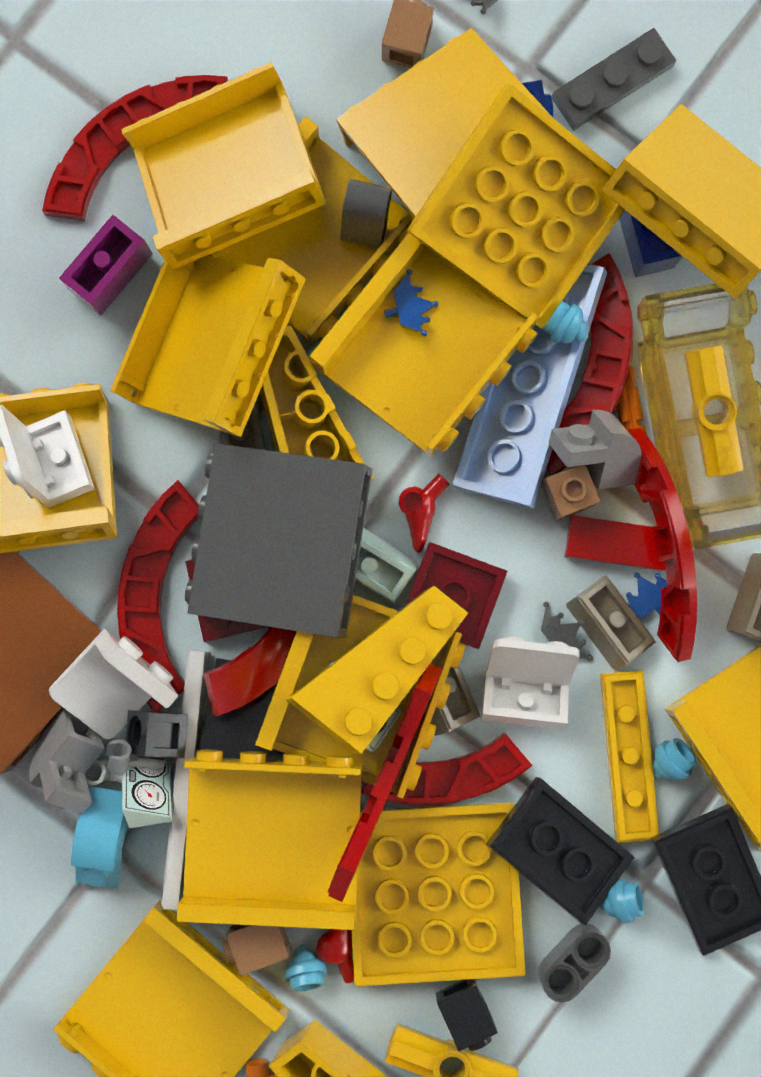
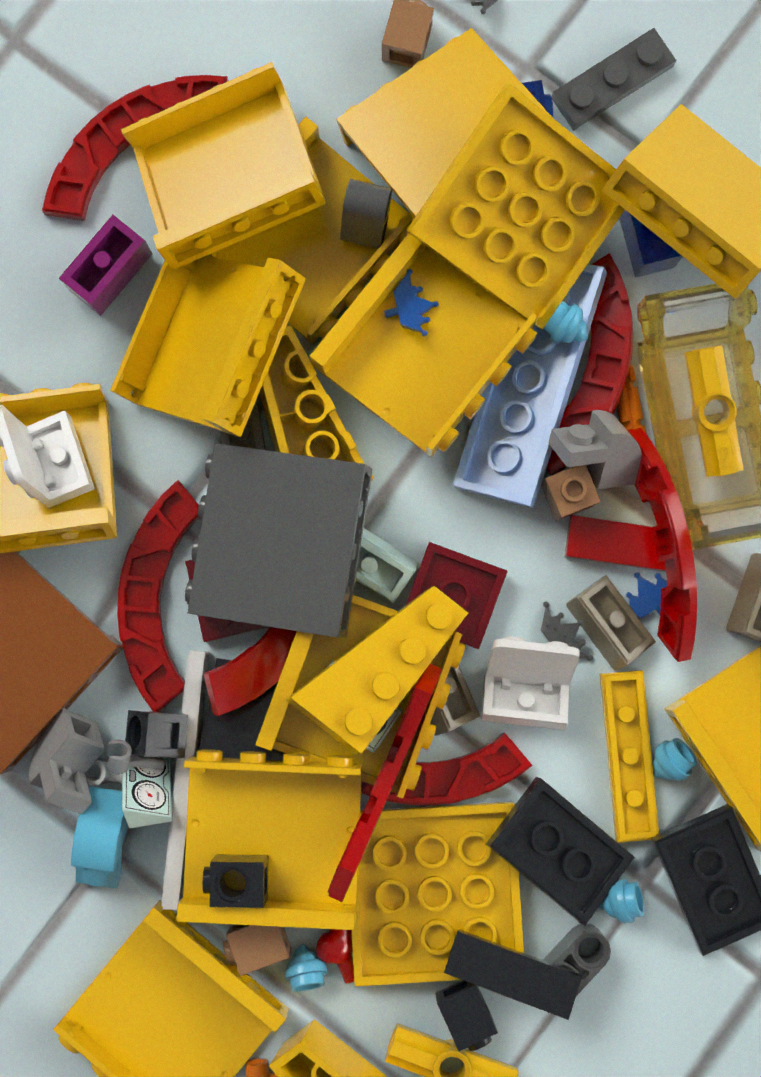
white bracket [49,628,178,739] -> none
red animal [398,473,450,553] -> none
none -> black brick [202,854,268,908]
none -> black tile [444,929,582,1020]

